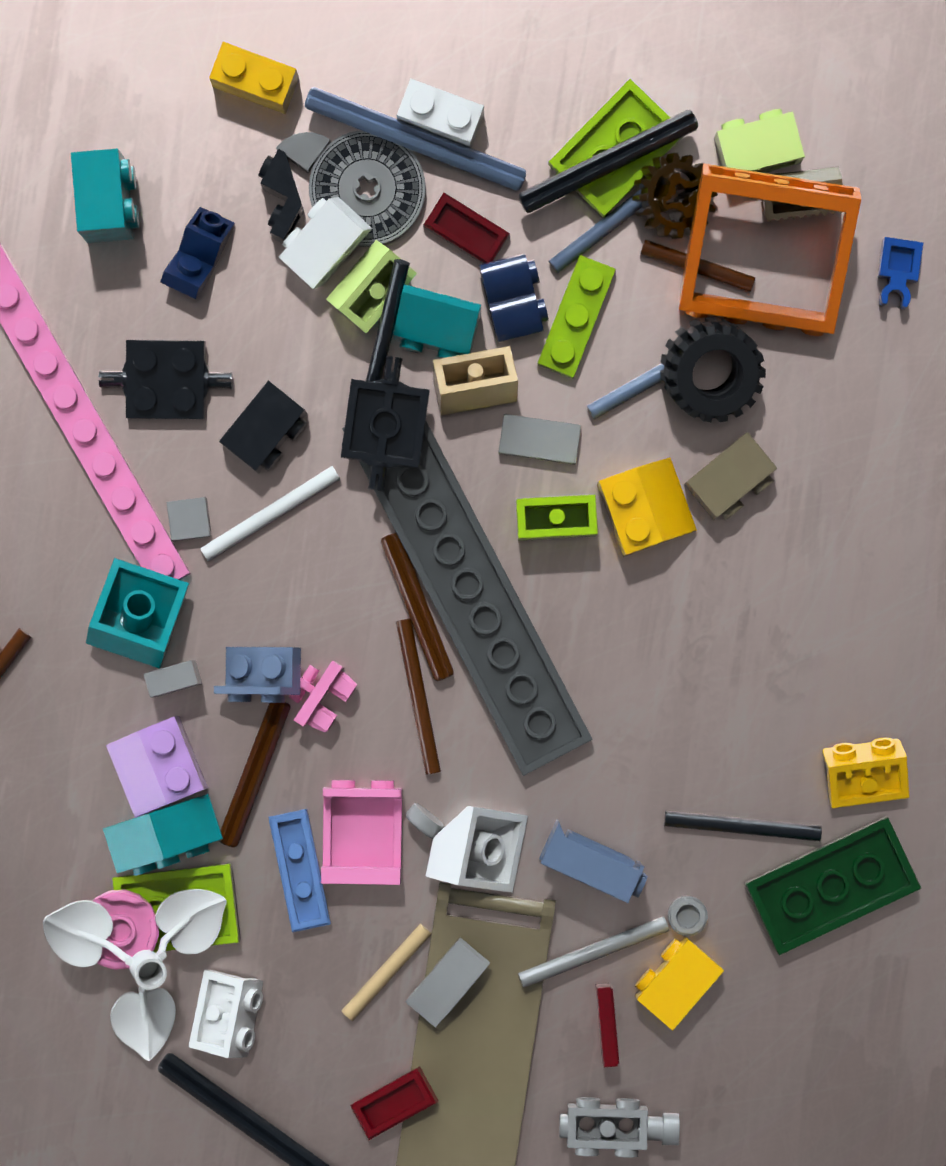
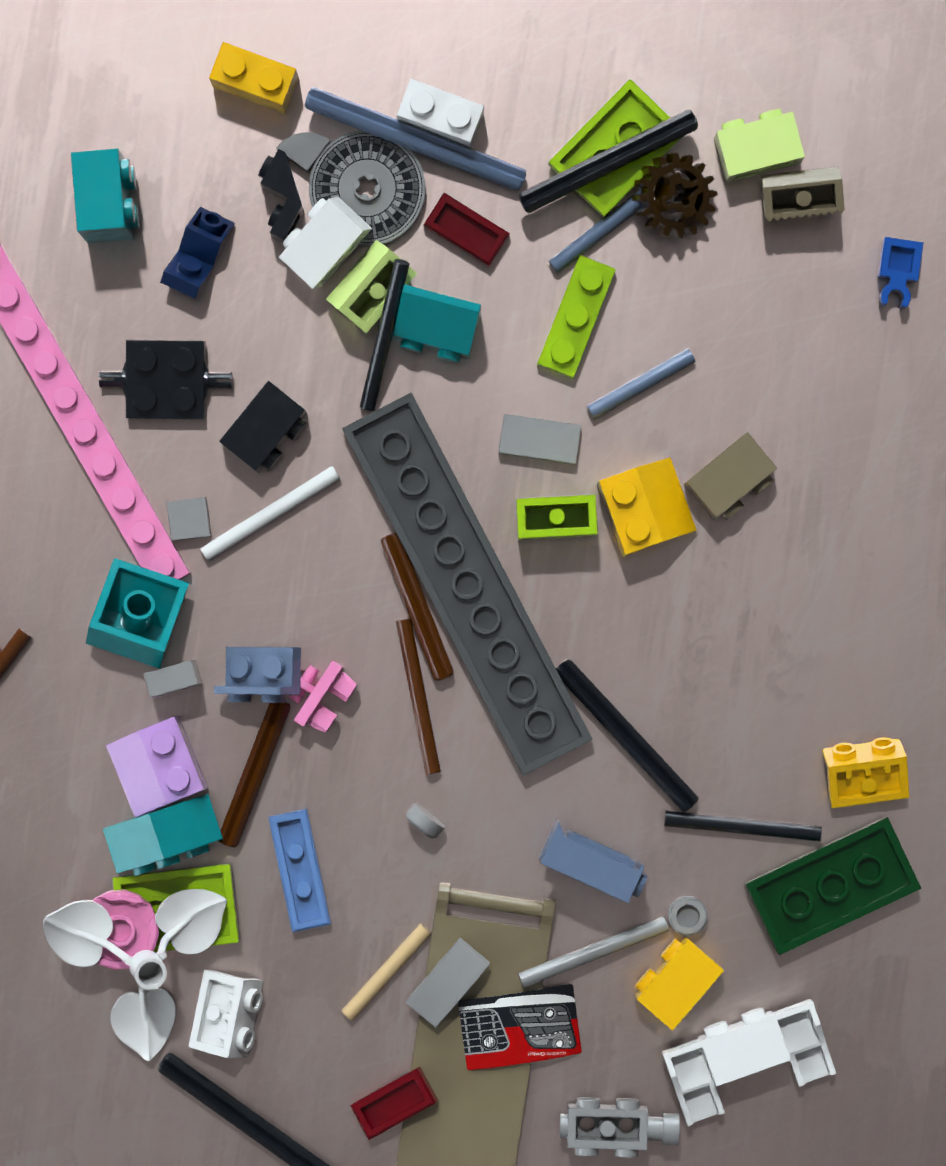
bright pink panel [321,780,403,885] -> none
black plate [341,356,430,491] -> none
white slope [426,806,528,893] -> none
tan brick [433,346,518,415] -> none
dark blue brick [479,254,549,342] -> none
dark red tile [595,983,619,1068] -> none
reddish brown bar [640,239,756,292] -> none
black tyre [660,317,766,423] -> none
orange window [679,163,861,336] -> none
none -> sticker [458,984,582,1070]
none -> black axle [556,659,698,812]
none -> white bracket [662,999,837,1126]

